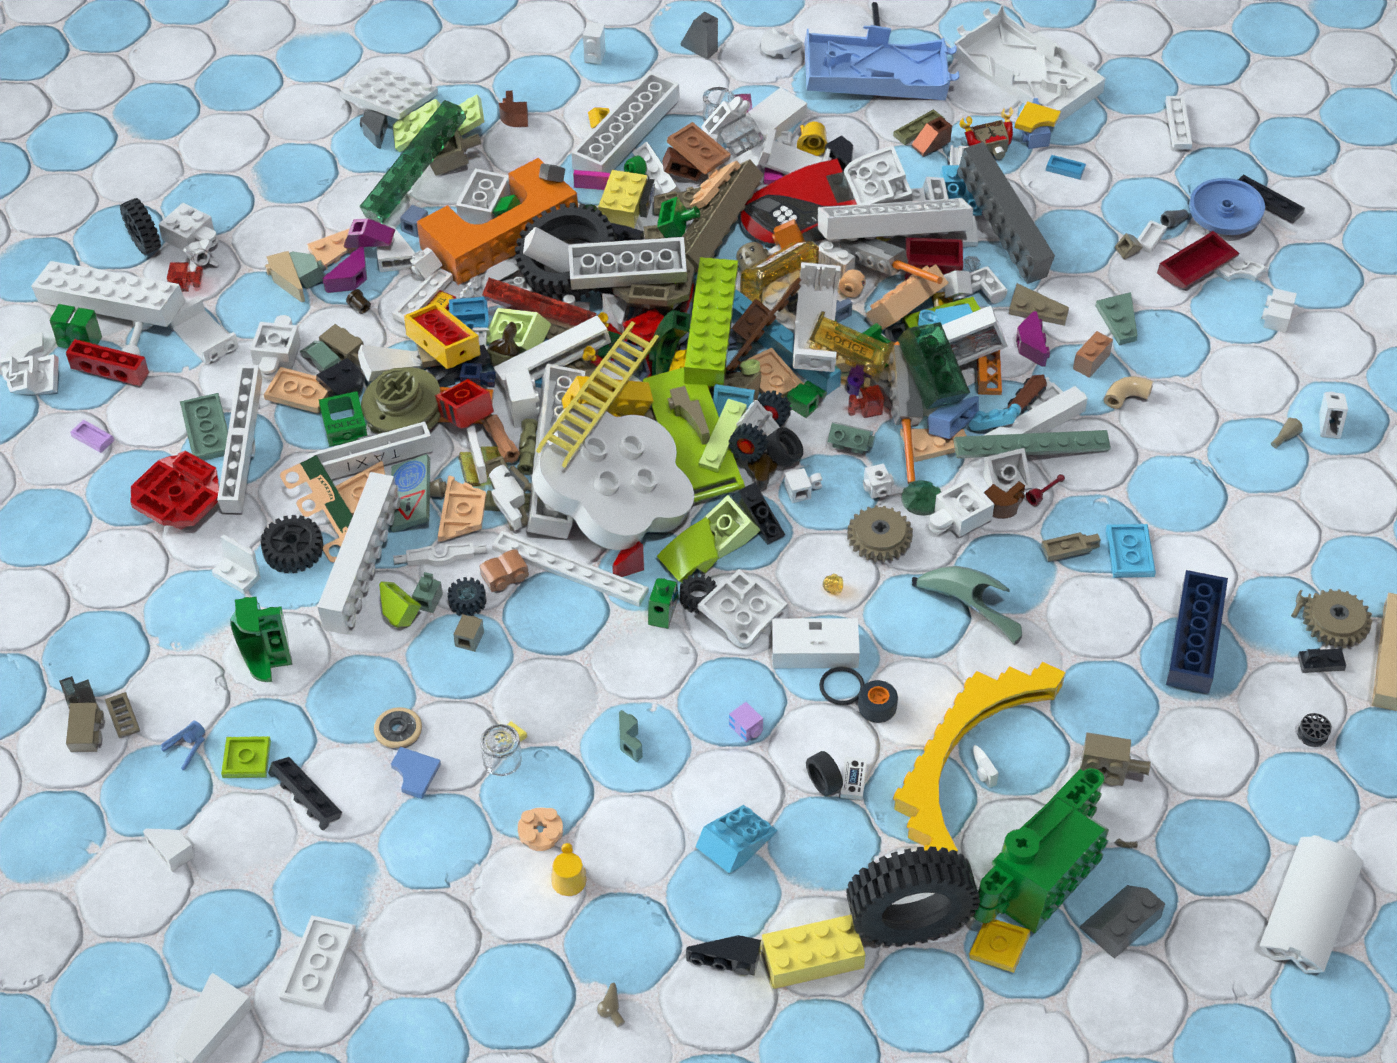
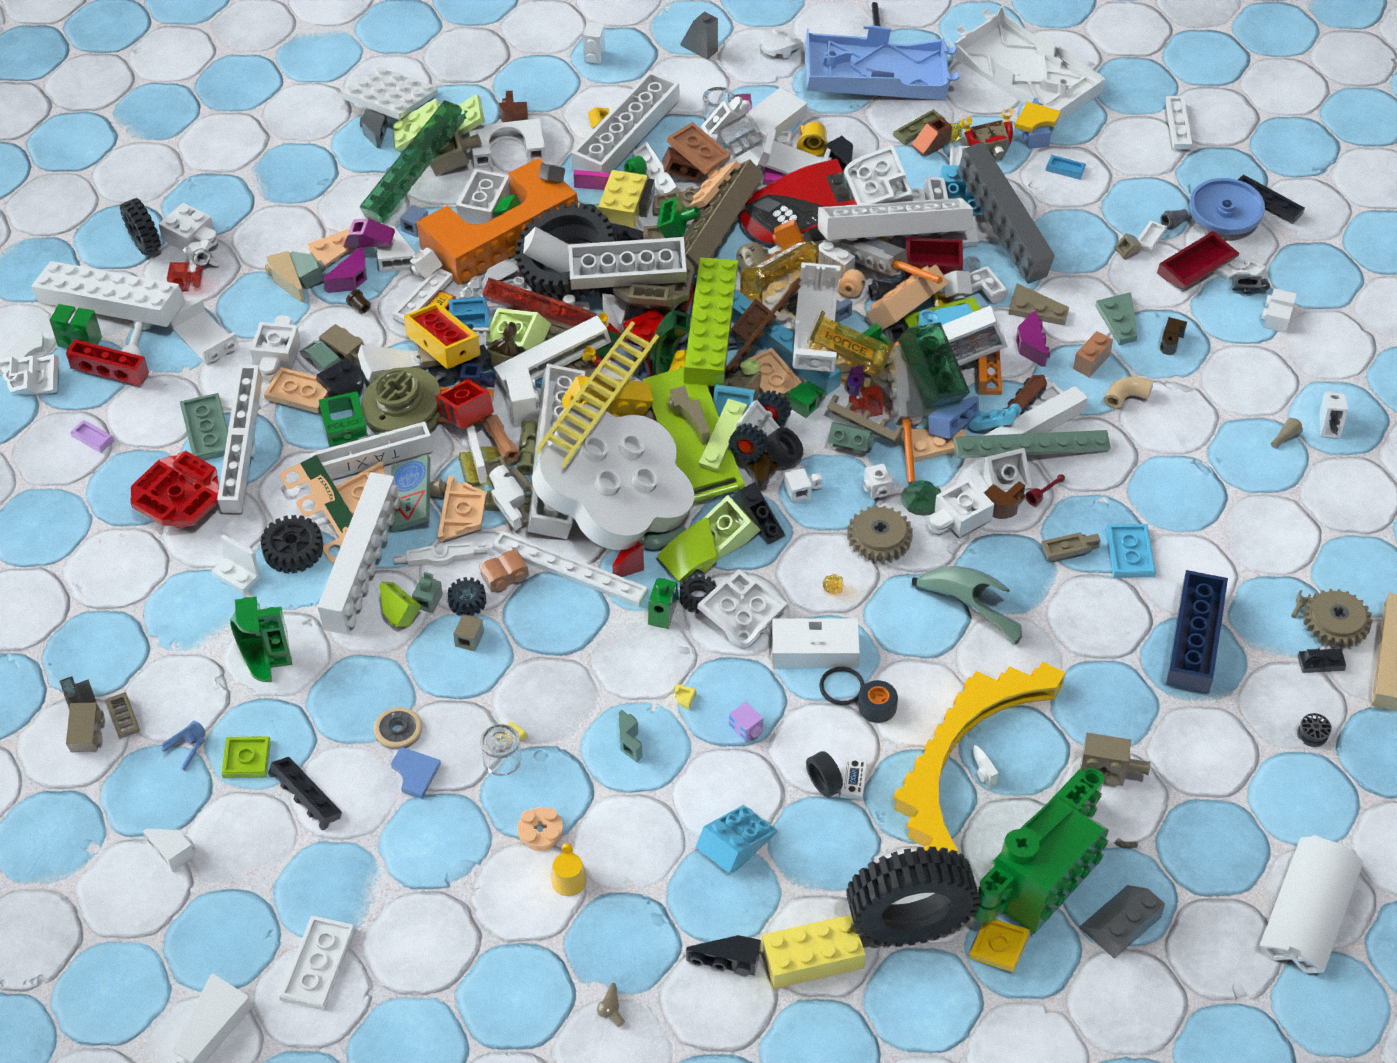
none -> white arch [469,118,546,169]
none -> sand green piece [640,526,686,550]
none -> light yellow tile [675,684,696,710]
none -> dark tan hinge [827,395,903,446]
none -> black piece [868,276,909,300]
none -> clear yellow plate [950,123,963,141]
none -> dark brown leg [1160,317,1187,355]
none -> black piece [1232,276,1270,294]

